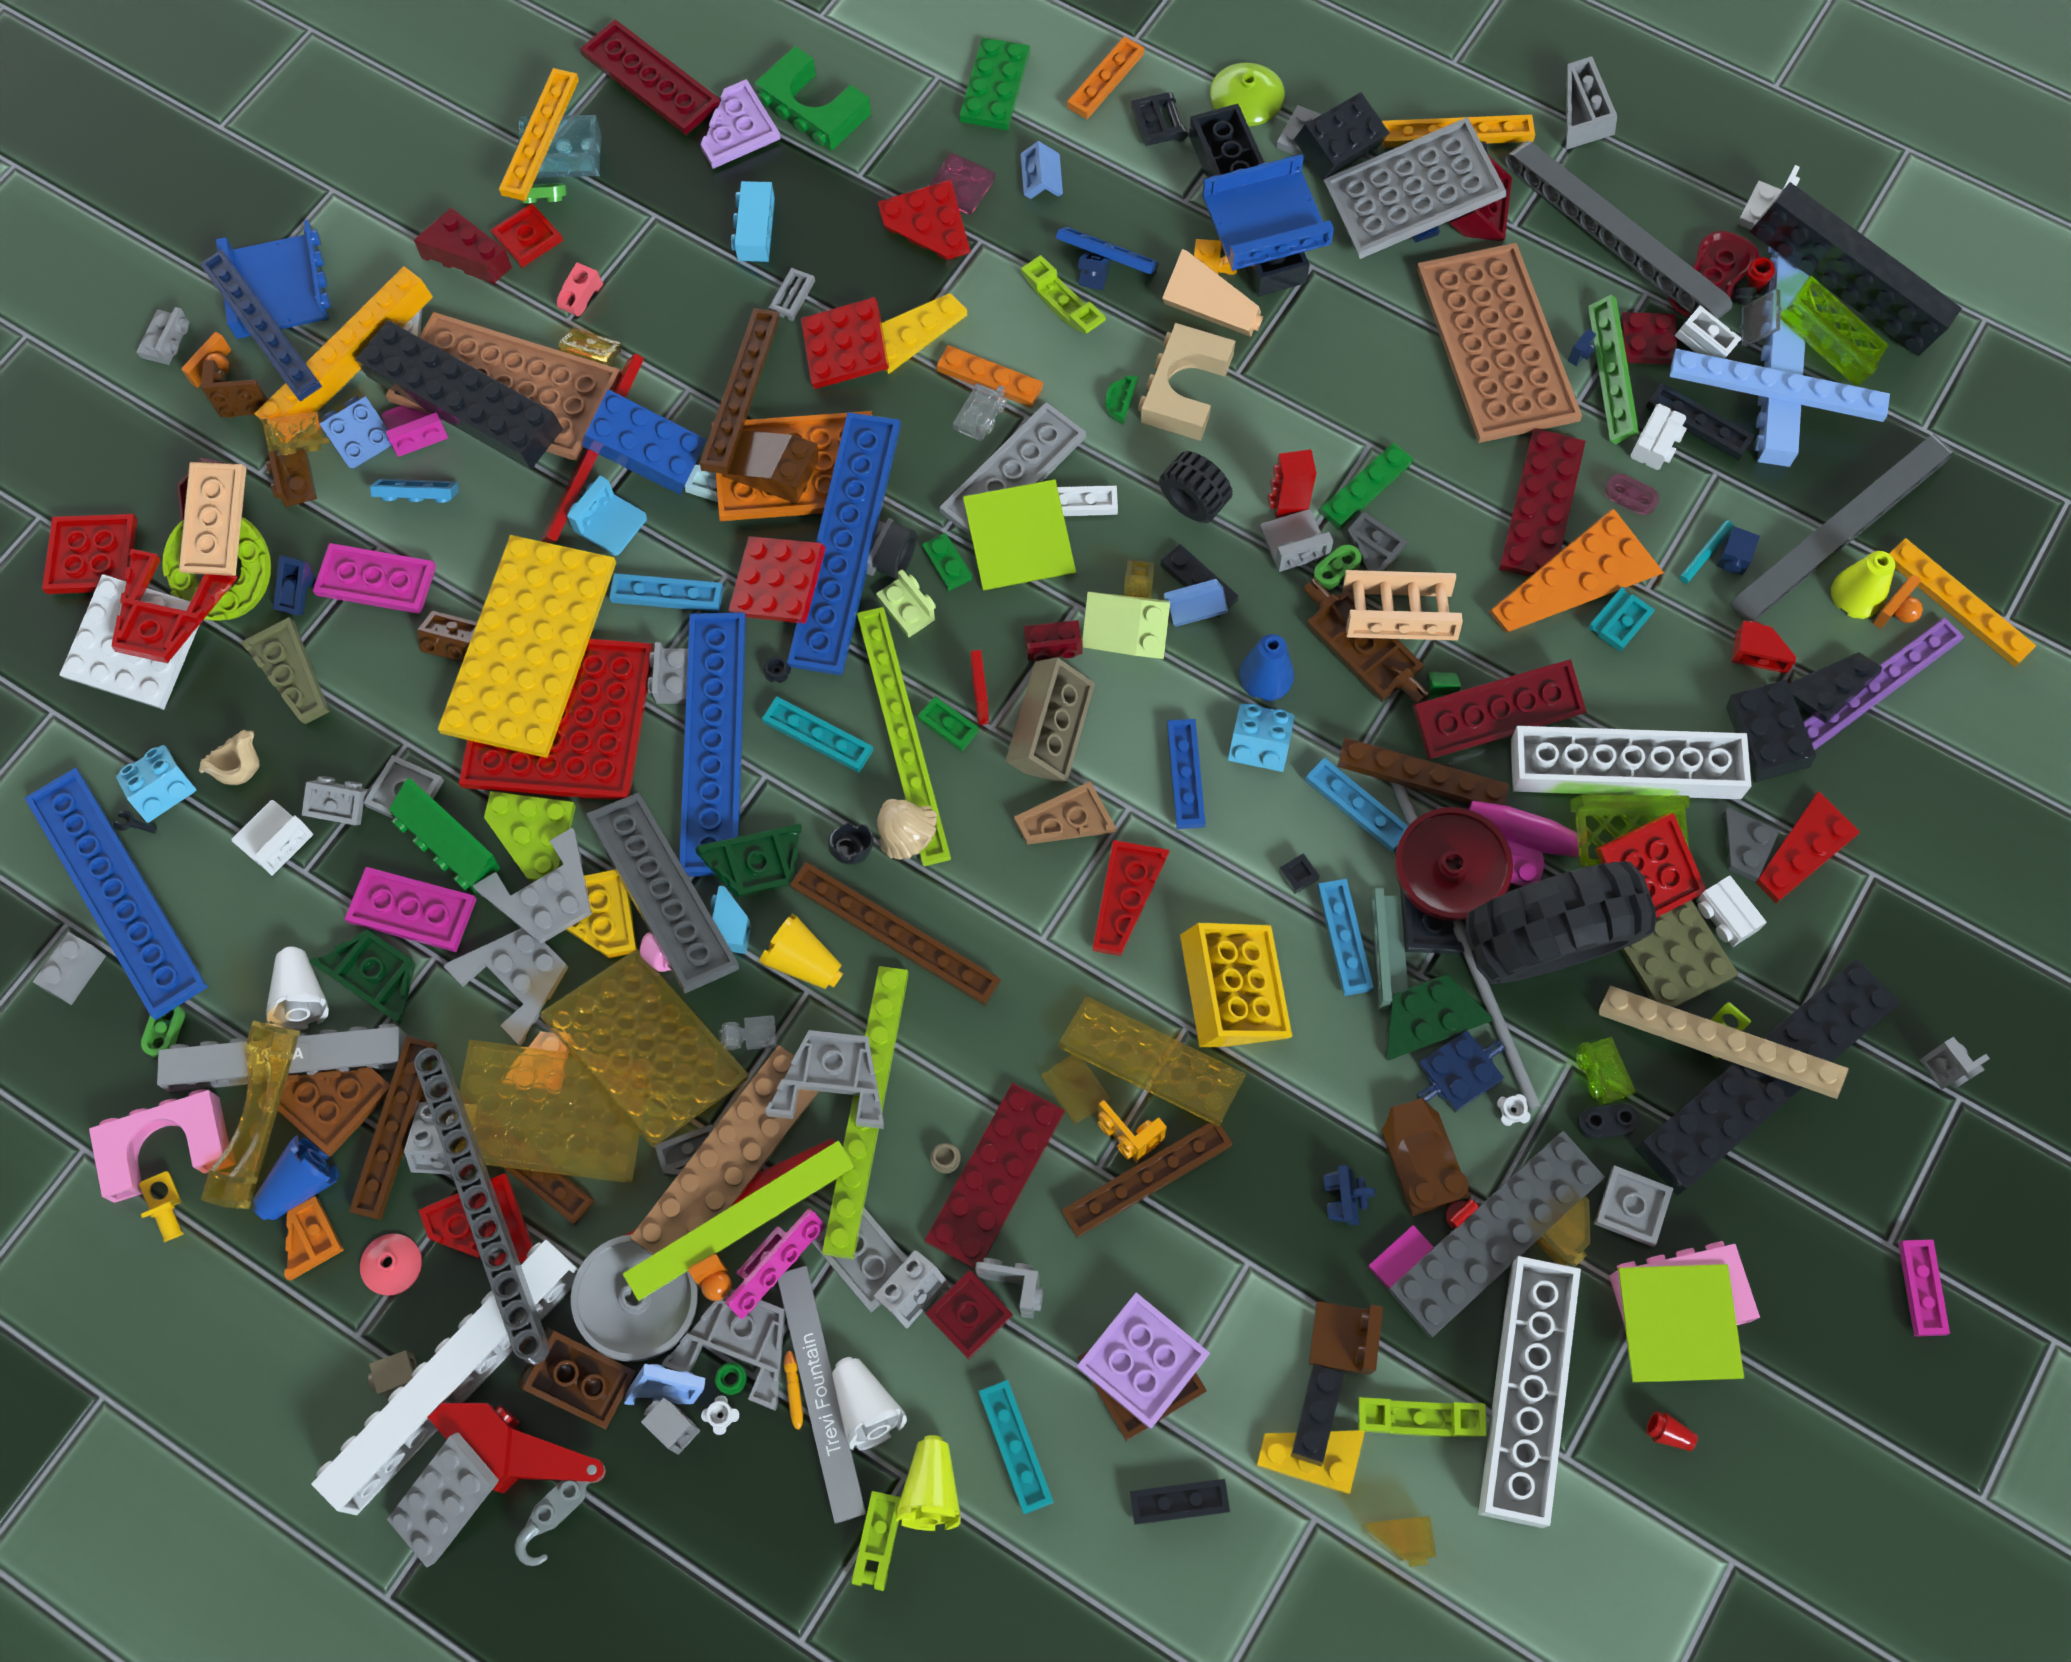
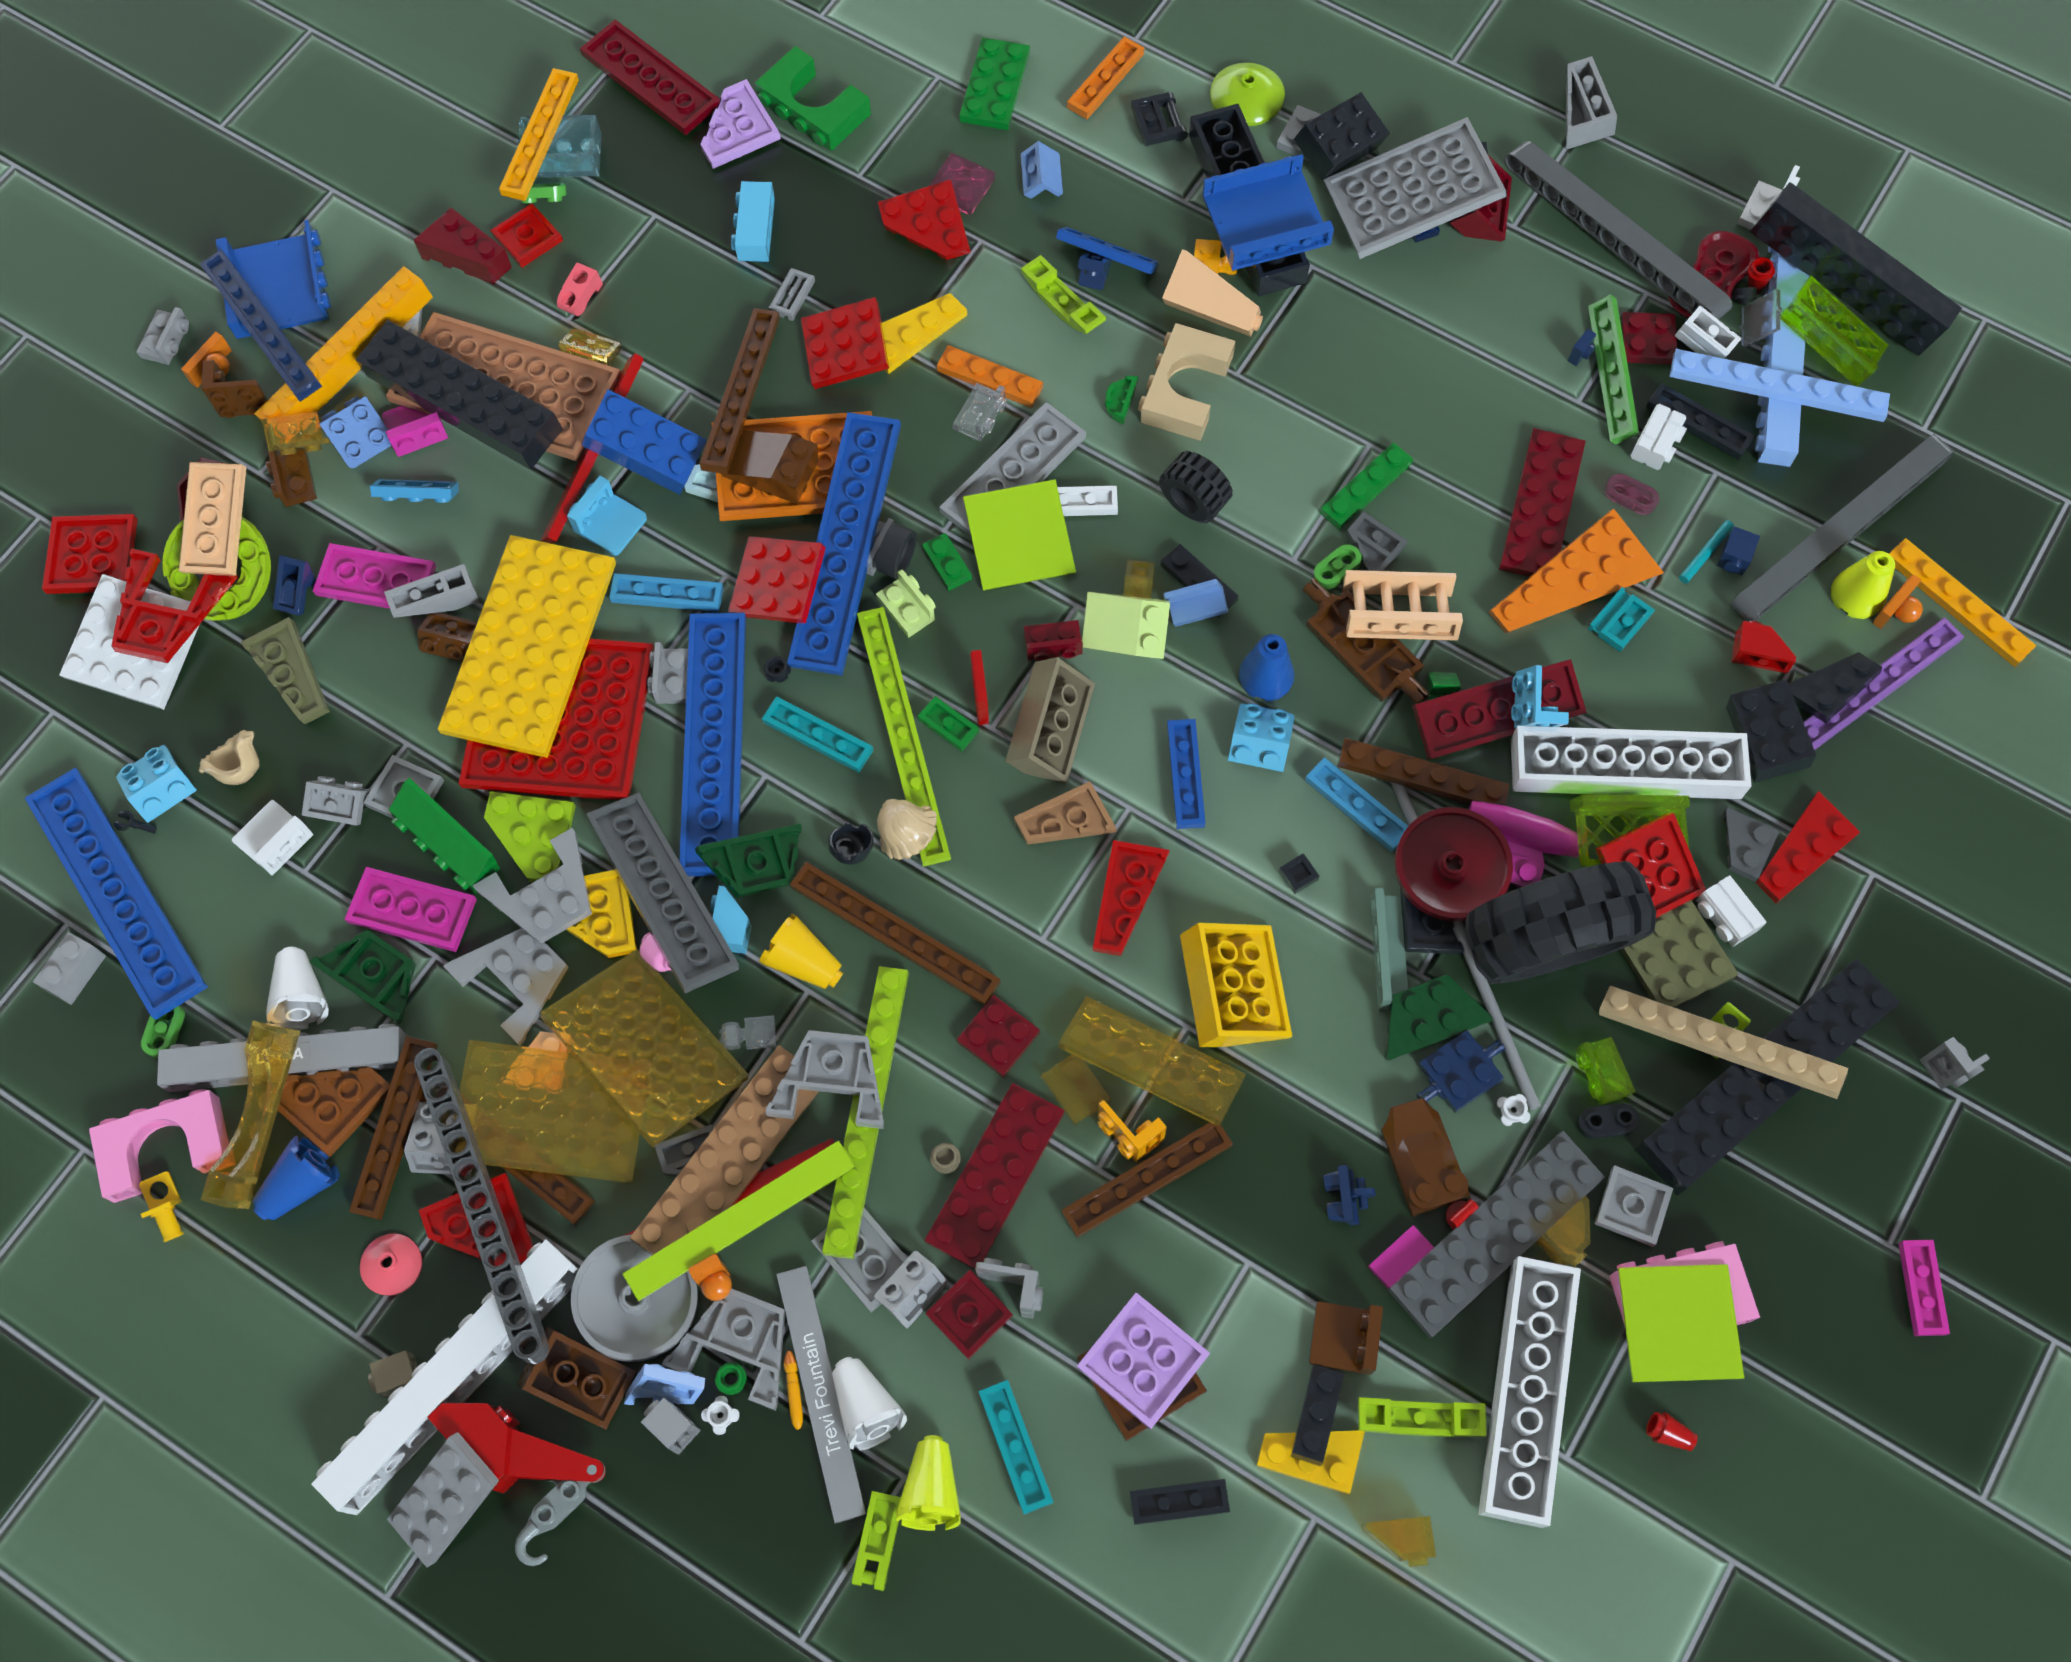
orange wing [284,1196,344,1281] -> none
dark pink bracket [725,1209,825,1319] -> none
light grey bracket [1260,509,1333,572] -> none
red brick [1268,449,1317,519] -> none
dark azure plate [1317,879,1374,996] -> none
light orange plate [1382,115,1535,148] -> none
nougat plate [1416,243,1582,443] -> none
none -> light grey slope [384,564,480,618]
none -> dark red plate [957,995,1040,1078]
none -> medium azure bracket [1511,665,1569,728]

